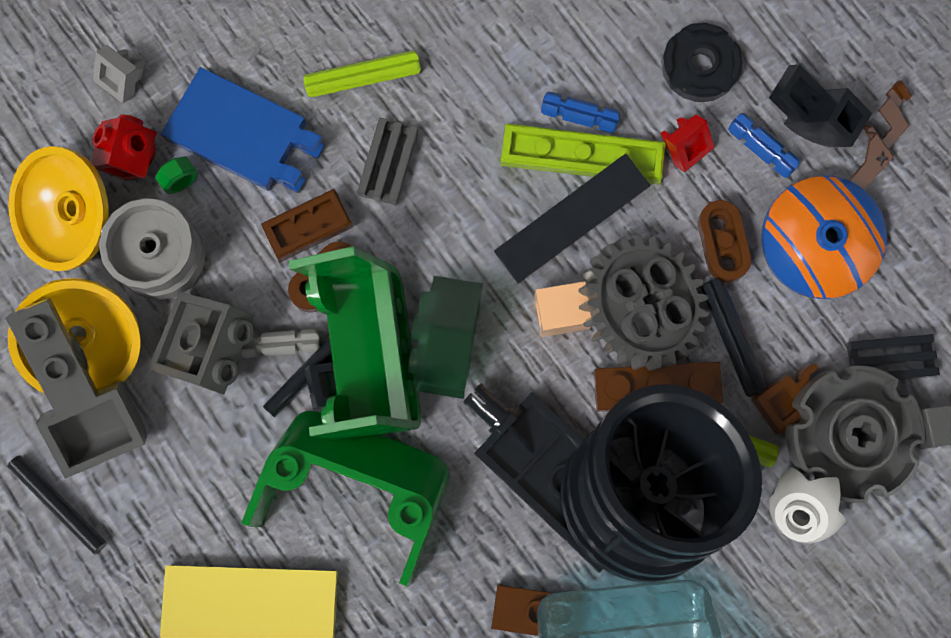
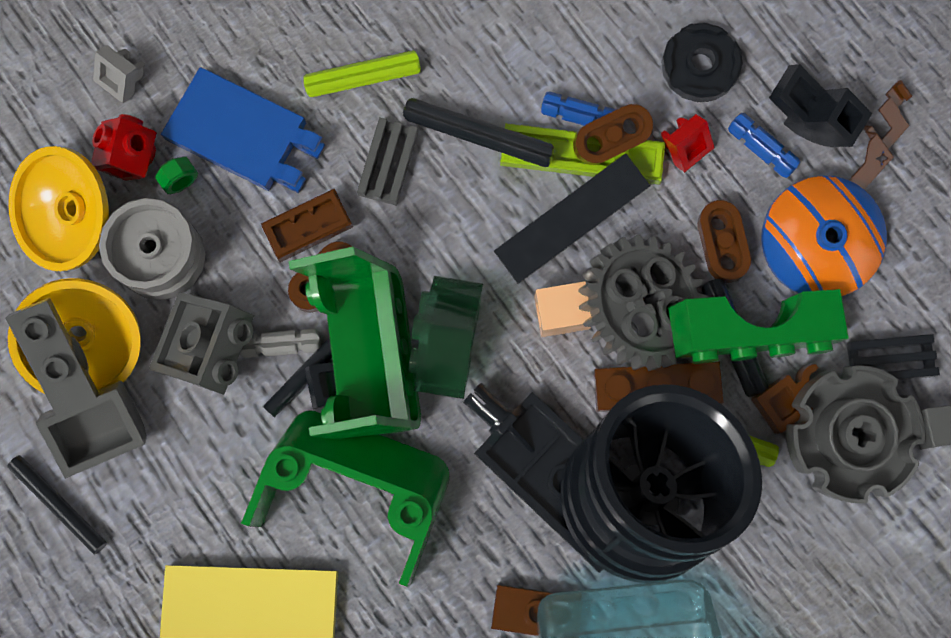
white piece [769,467,846,544] -> none
none -> black axle [403,98,555,167]
none -> reddish brown plate [573,104,653,165]
none -> green arch [668,289,849,364]

